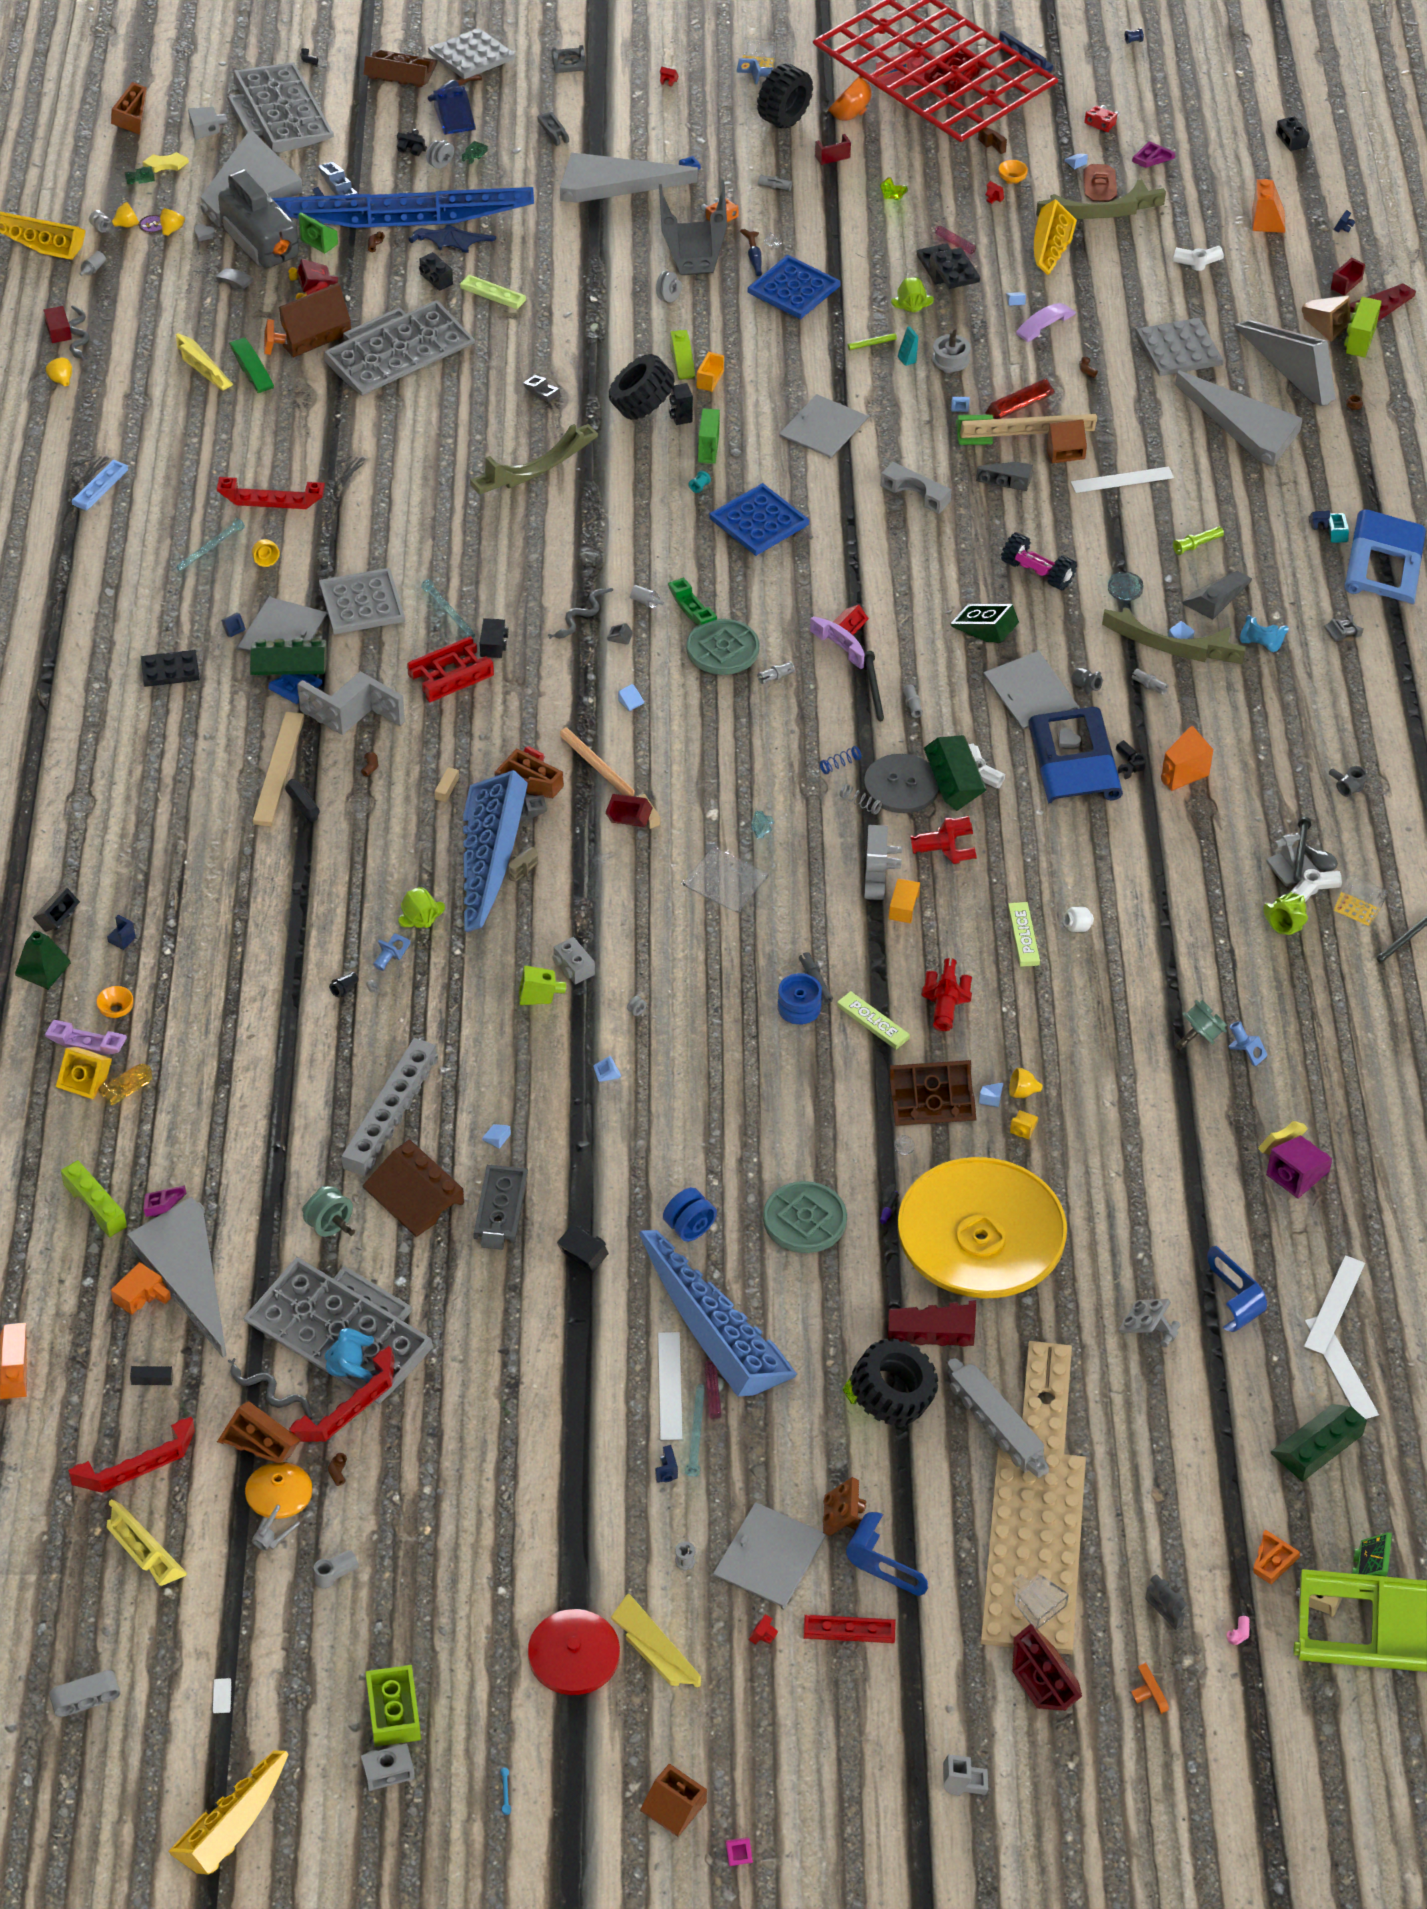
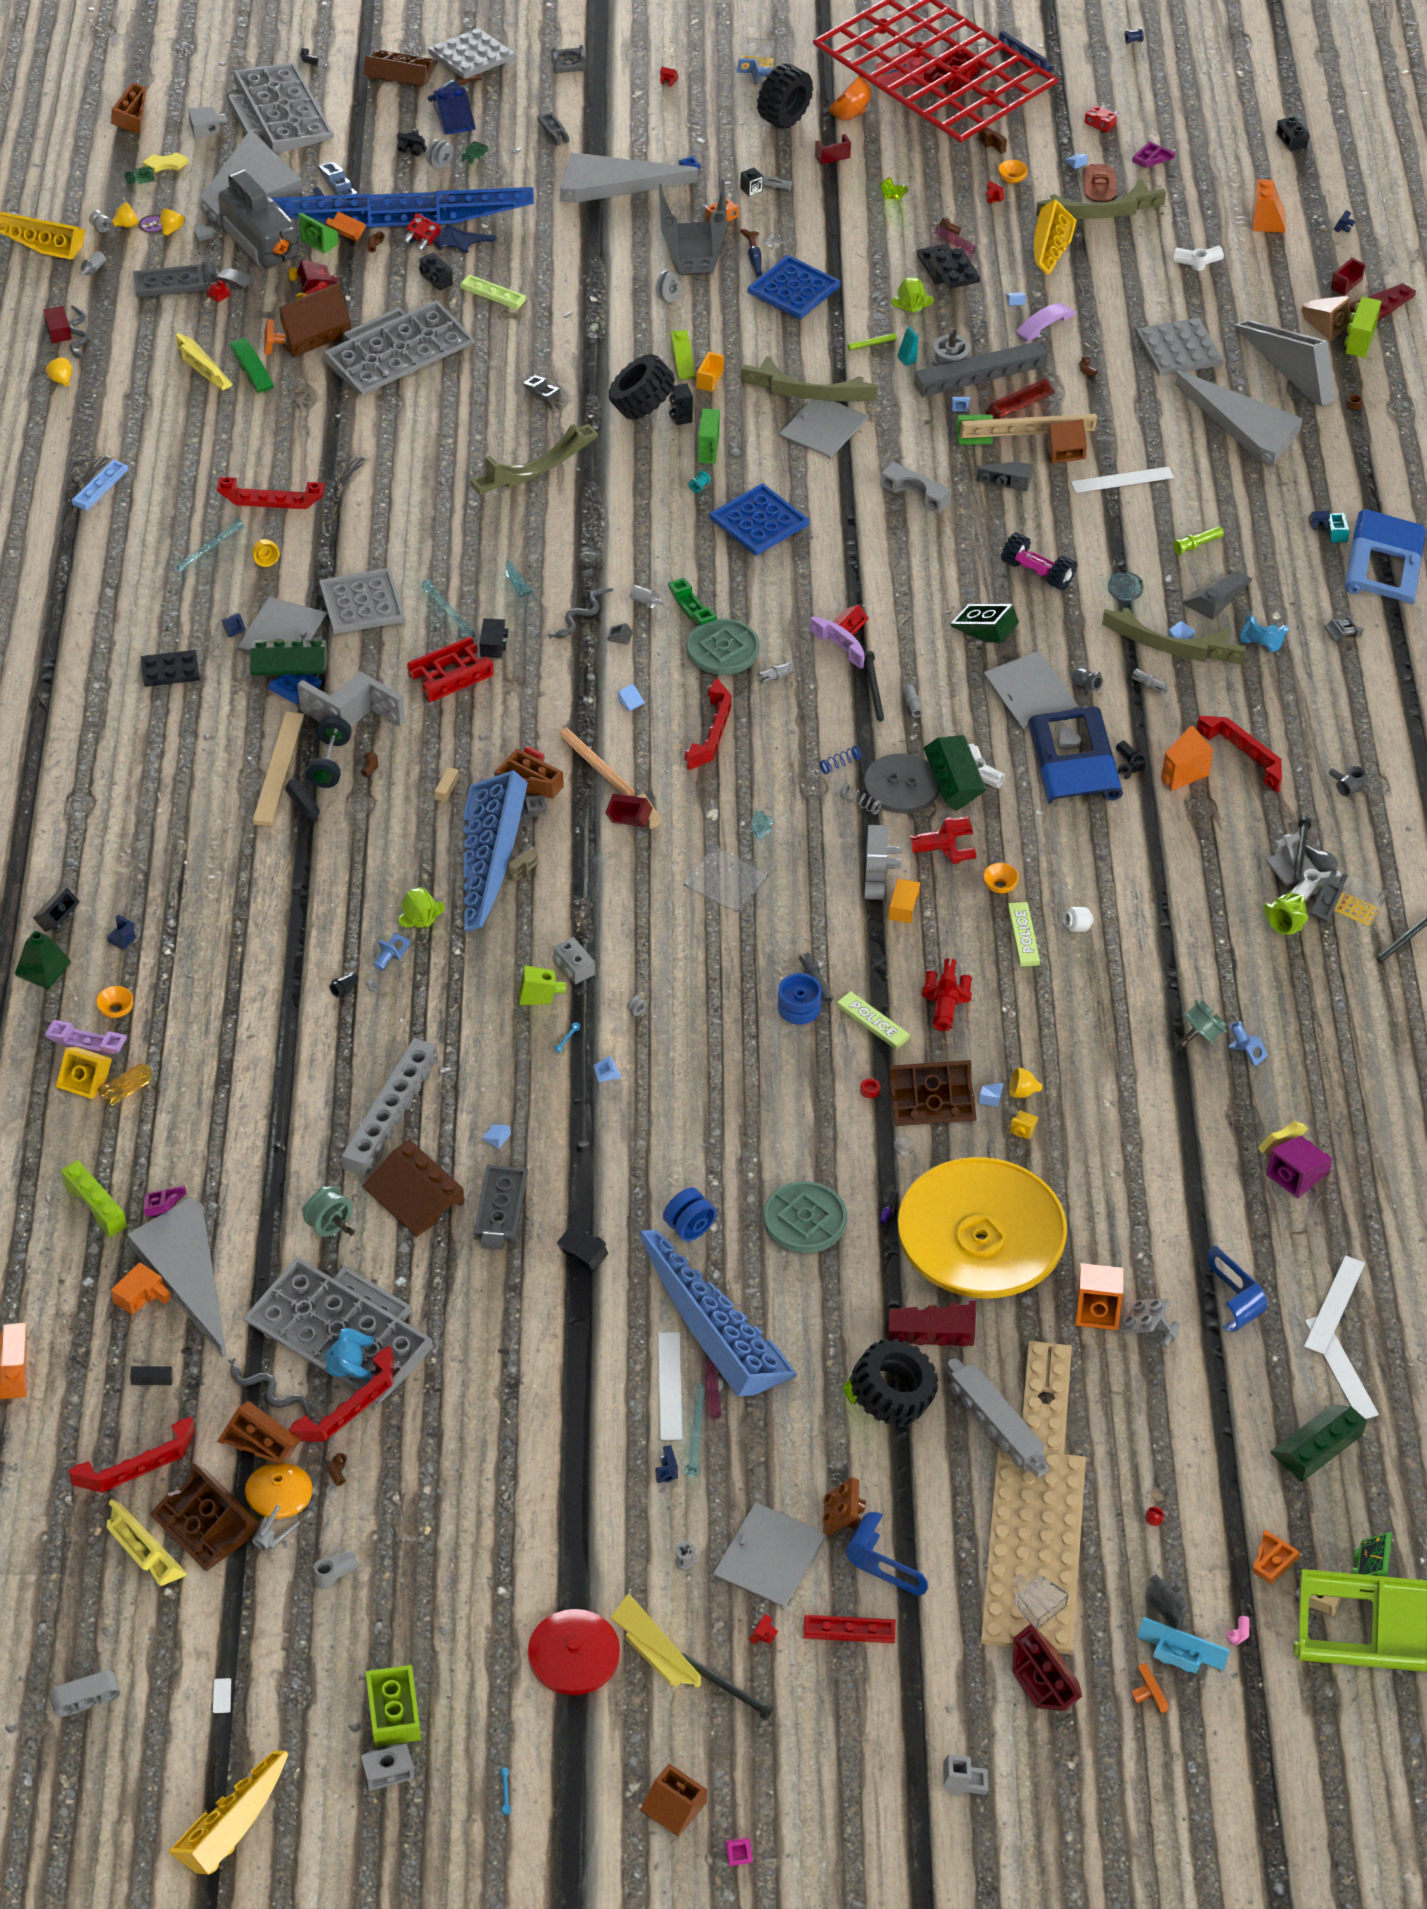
none -> dark grey hinge [133,262,217,297]
none -> reddish brown piece [150,1463,261,1571]
none -> red tile [206,280,231,303]
none -> black axle [306,716,352,788]
none -> orange panel [326,212,366,242]
none -> red piece [403,214,440,251]
none -> clear light blue slope [506,561,533,597]
none -> dark azure hinge [554,1022,580,1052]
none -> pearl dark grey bar [681,1653,774,1720]
none -> red slope [684,679,732,770]
none -> black brick [740,167,763,197]
none -> olive slope [741,356,878,401]
none -> red tile [860,1078,881,1099]
none -> dark grey brick [914,341,1048,397]
none -> reddish brown arm [940,217,961,235]
none -> light orange piece [983,863,1019,894]
none -> orange slope [1075,1263,1123,1330]
none -> medium azure bracket [1137,1617,1230,1674]
none -> red hinge [1145,1506,1164,1526]
none -> red slope [1196,716,1282,792]
none -> dark grey hinge [1310,868,1348,923]

